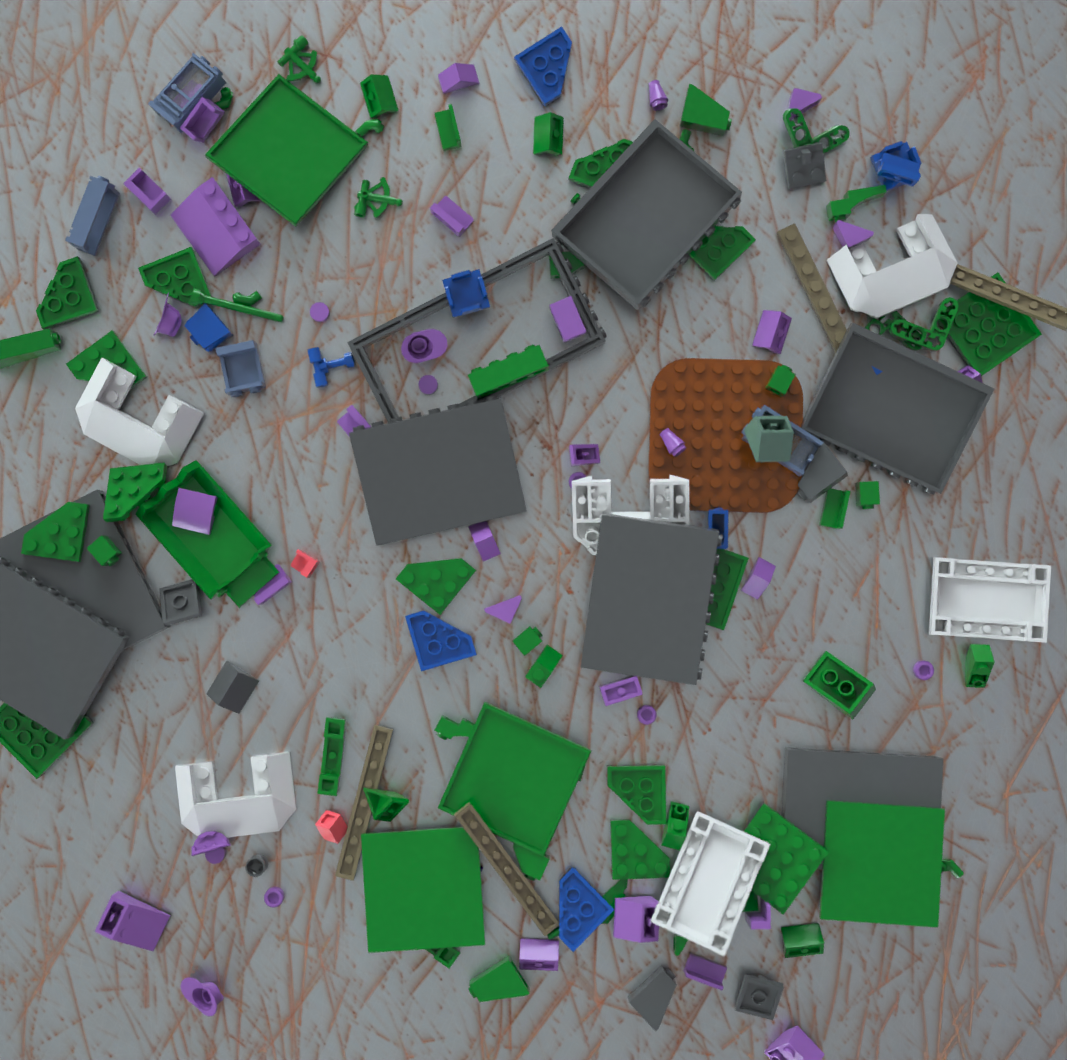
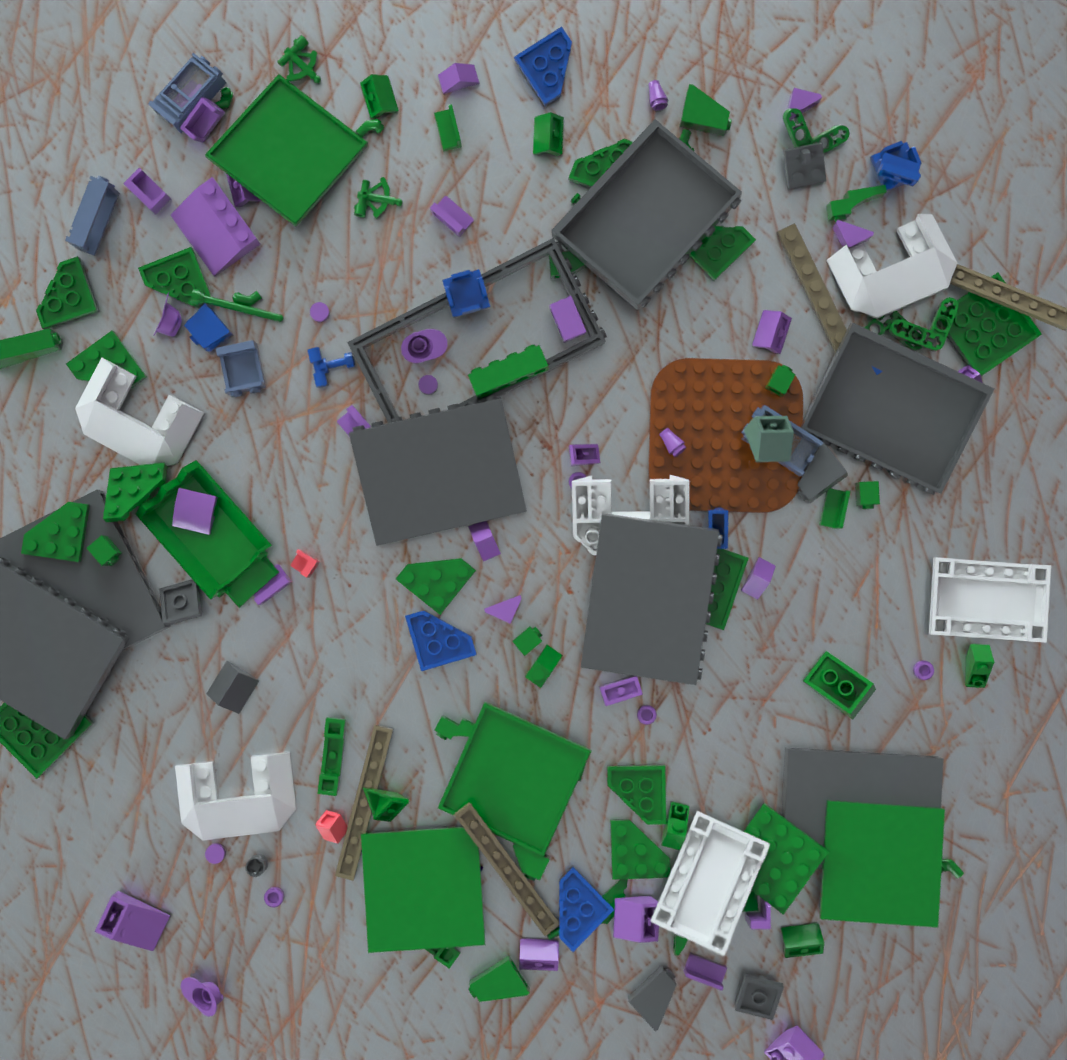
medium lavender plate [191,831,231,856] -> none

